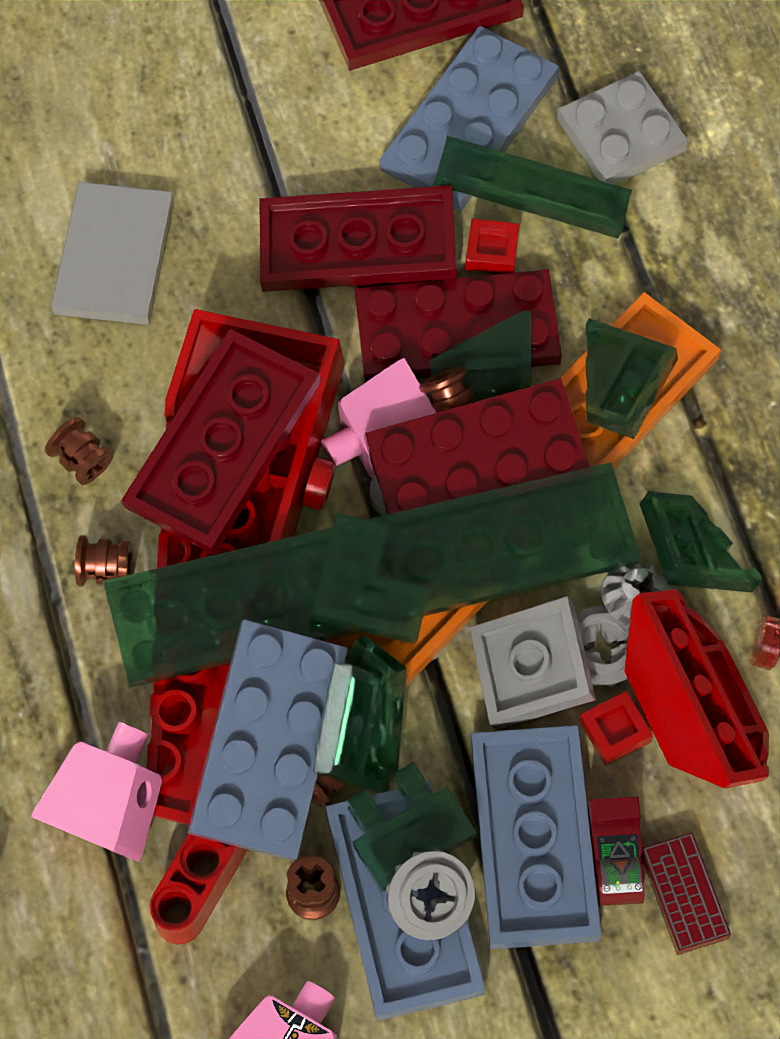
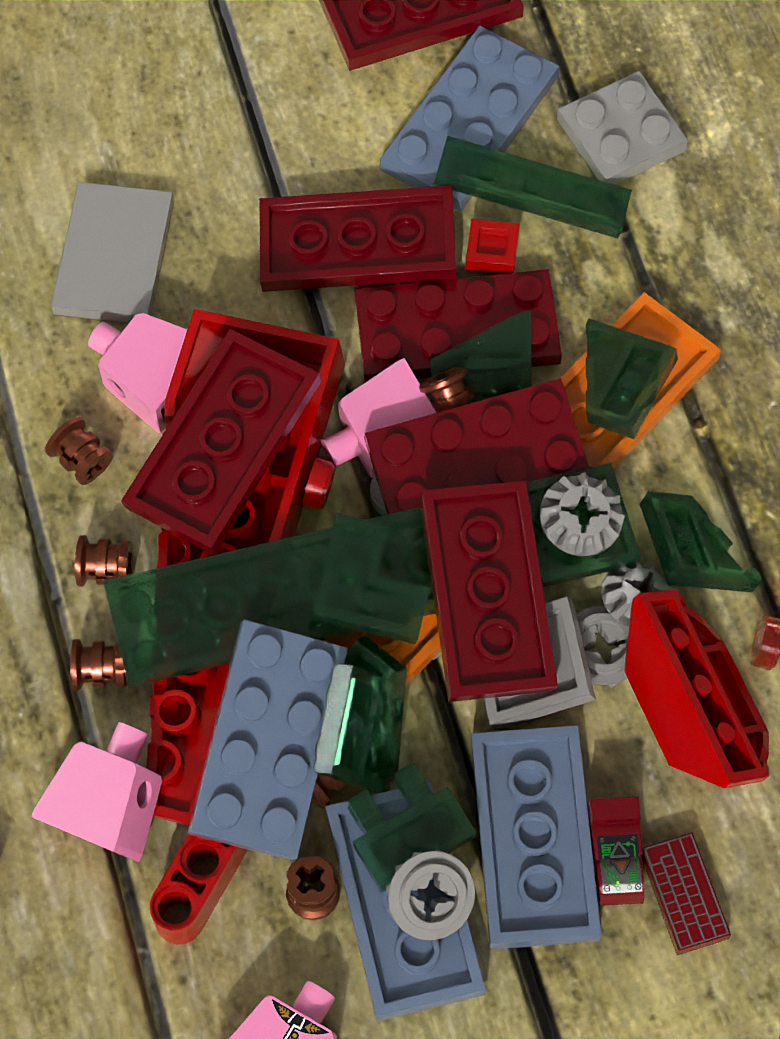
red plate [579,691,653,766] -> none
none -> copper bush [70,639,128,691]
none -> bright pink torso [88,313,187,434]
none -> dark red plate [419,480,558,702]
none -> light grey gear [540,472,625,556]

